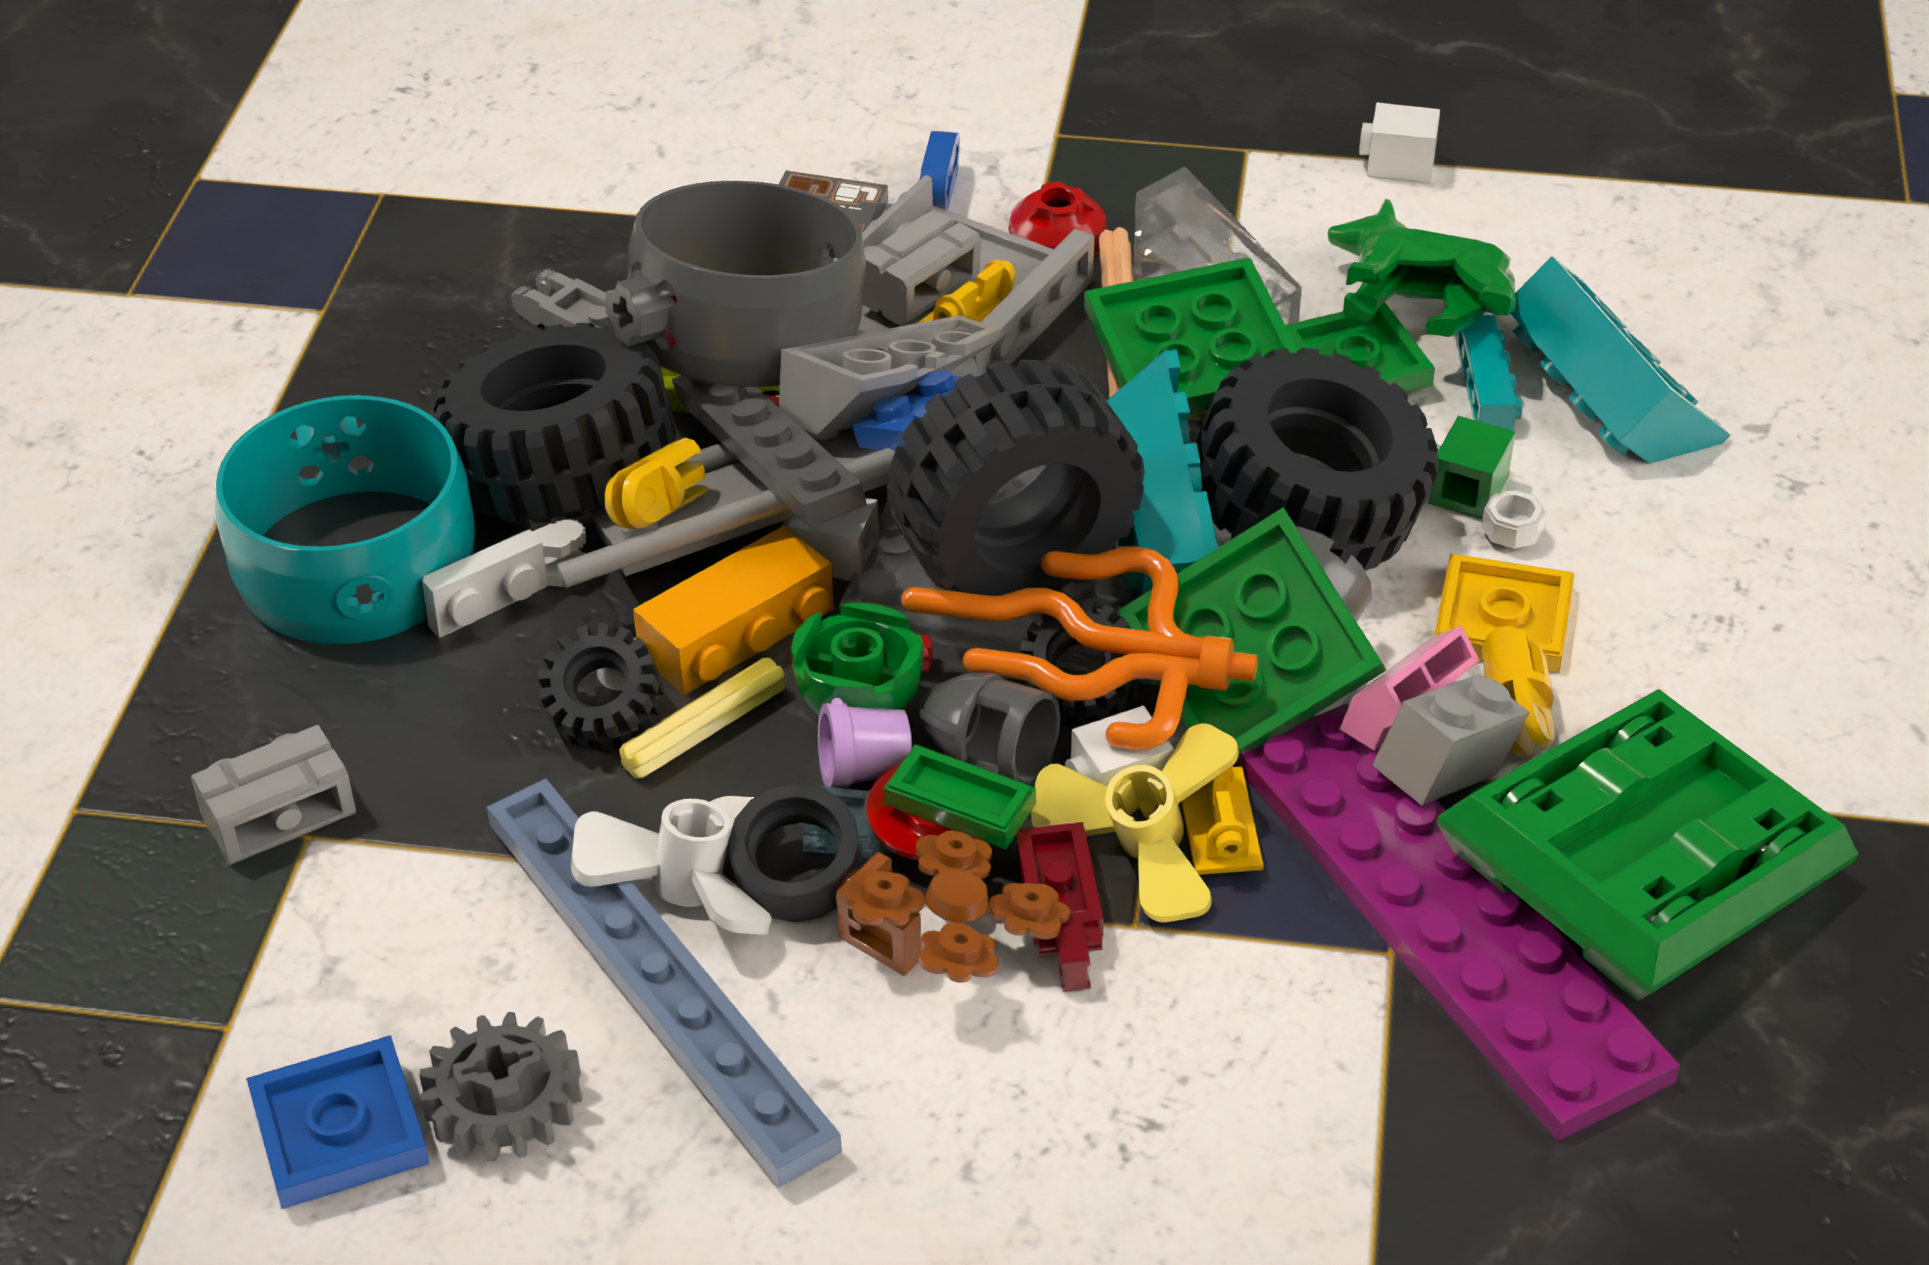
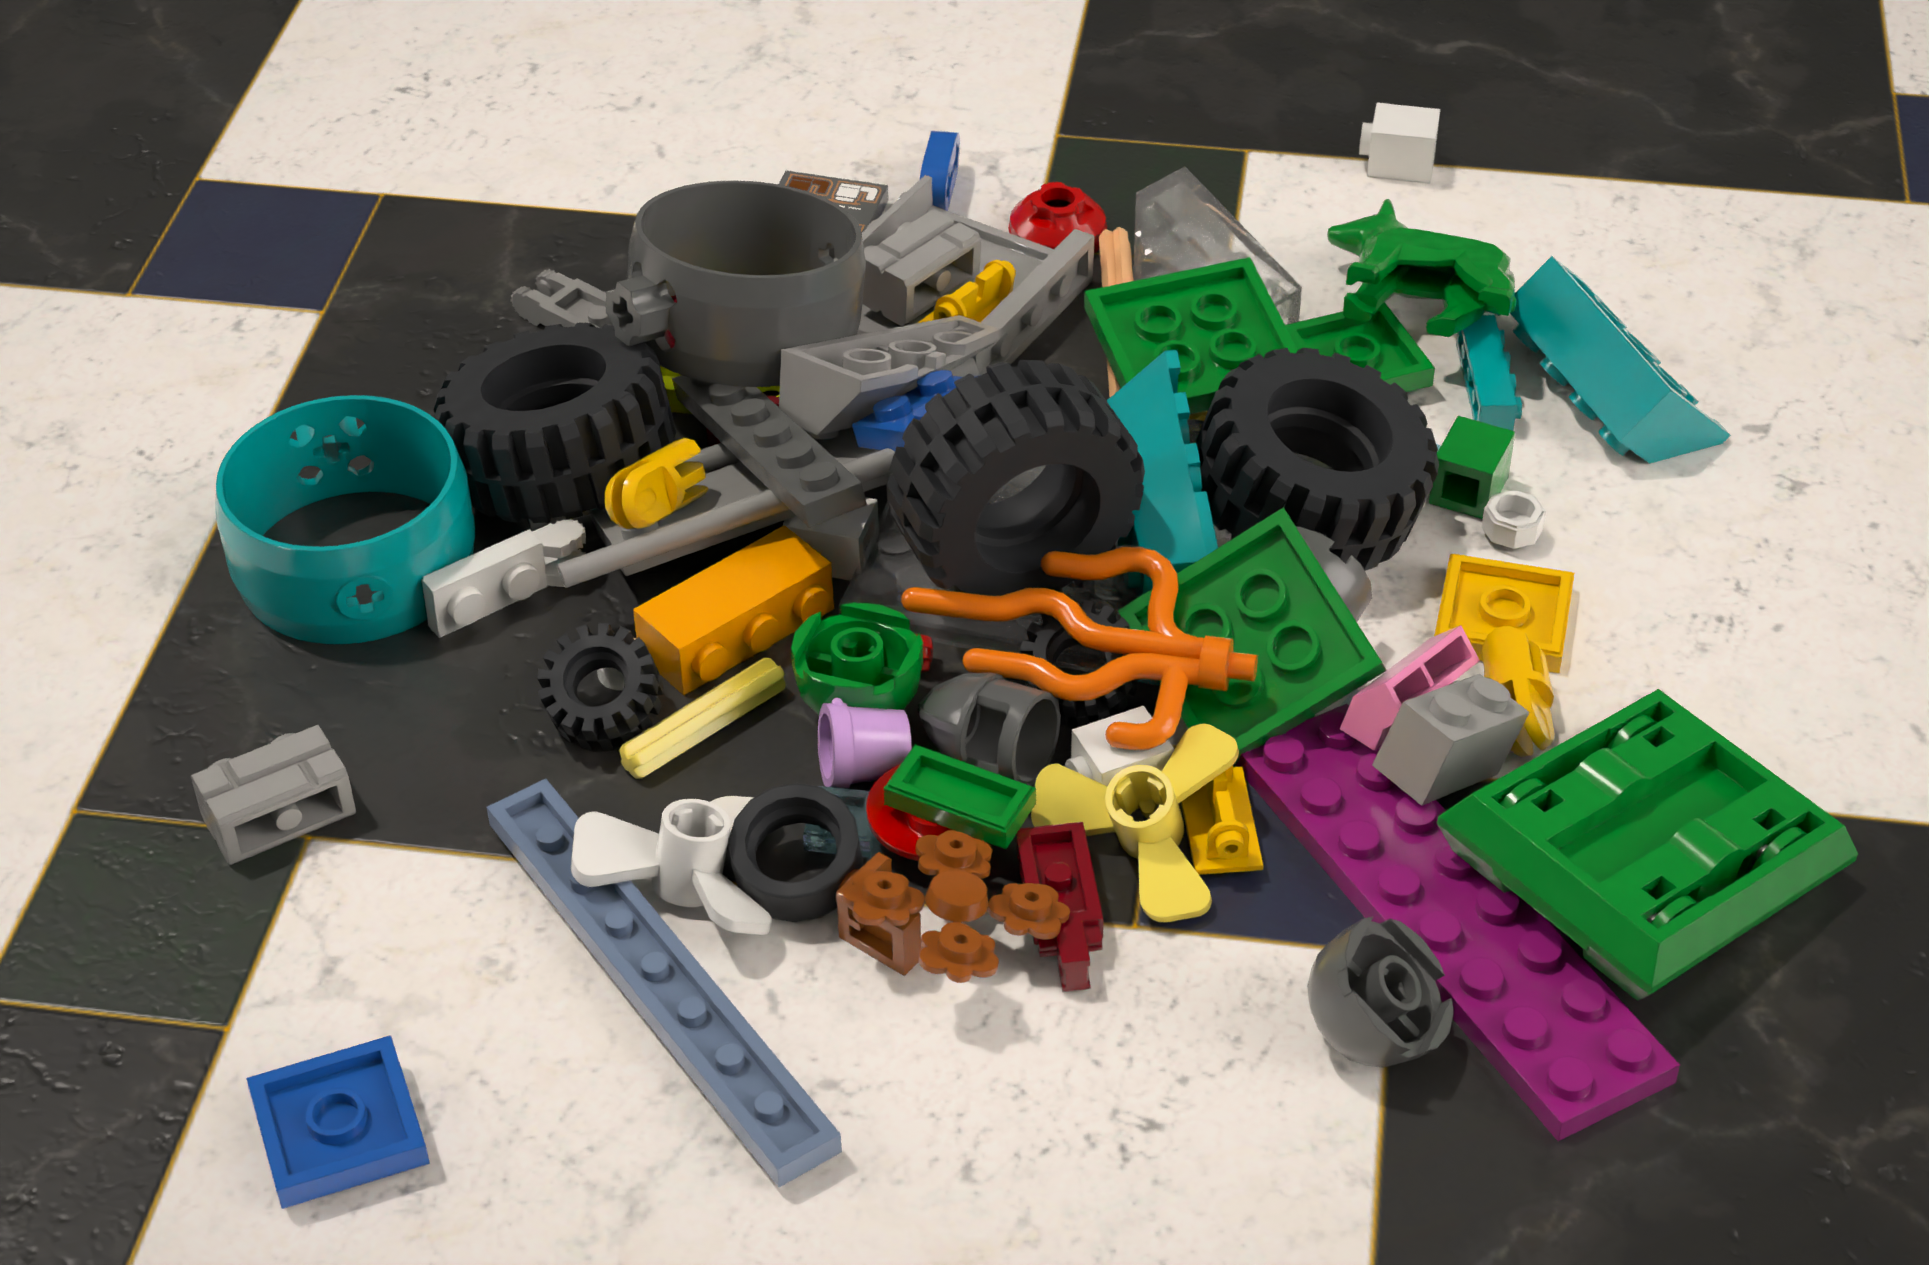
dark grey gear [419,1012,583,1161] -> none
none -> dark grey cylinder [1307,917,1454,1068]

